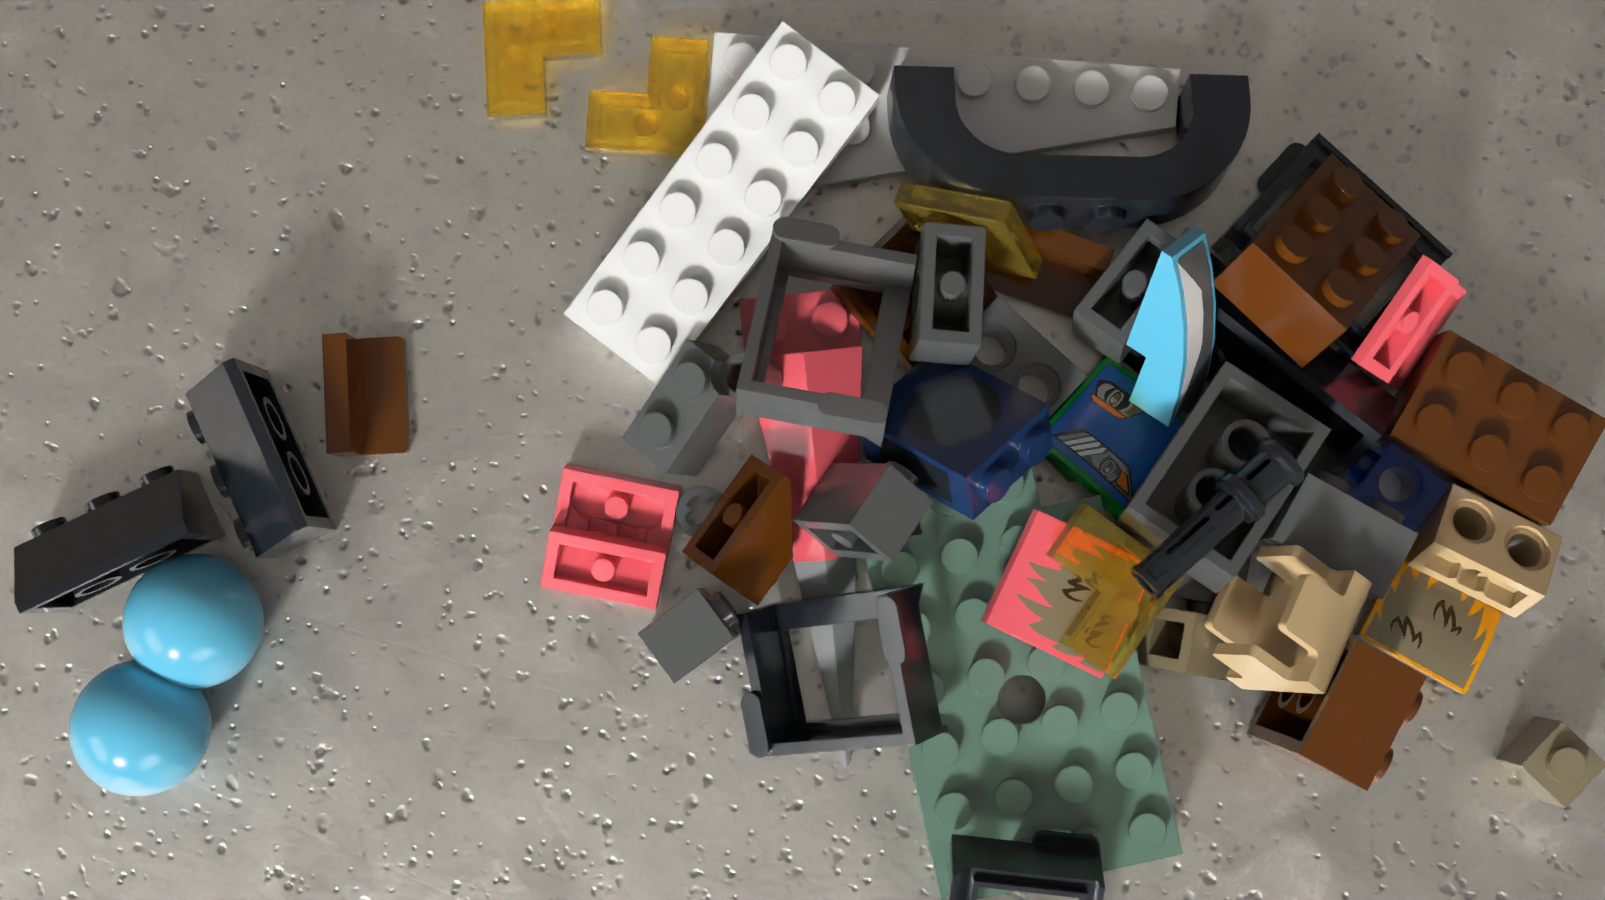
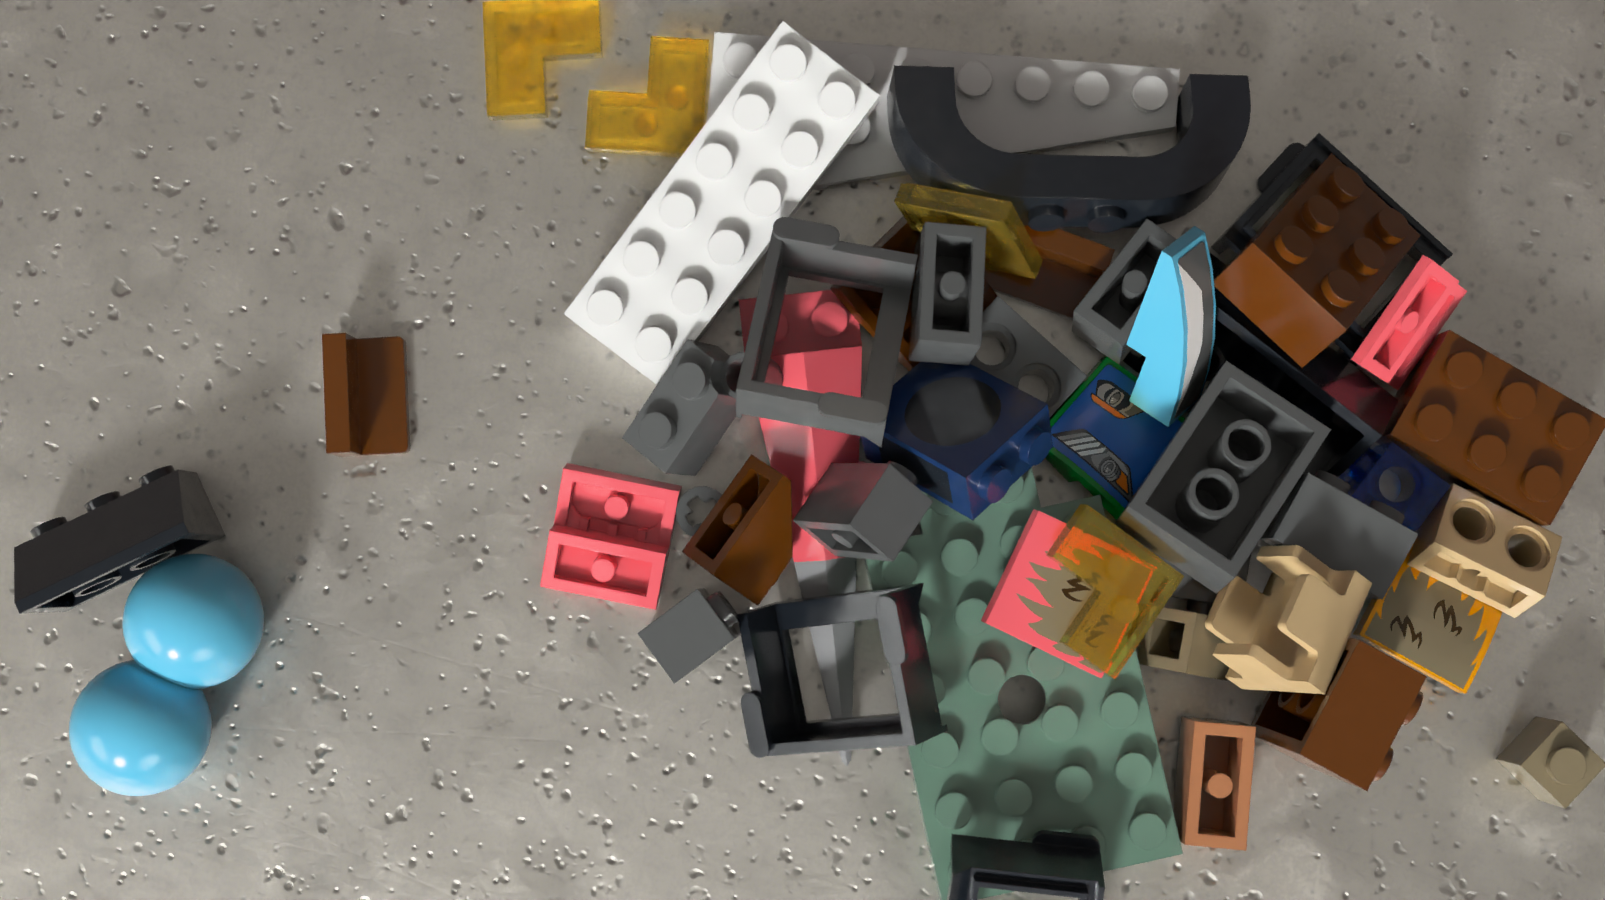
black slope [186,358,337,558] -> none
black pin [1130,437,1305,600] -> none
none -> nougat brick [1173,716,1256,851]

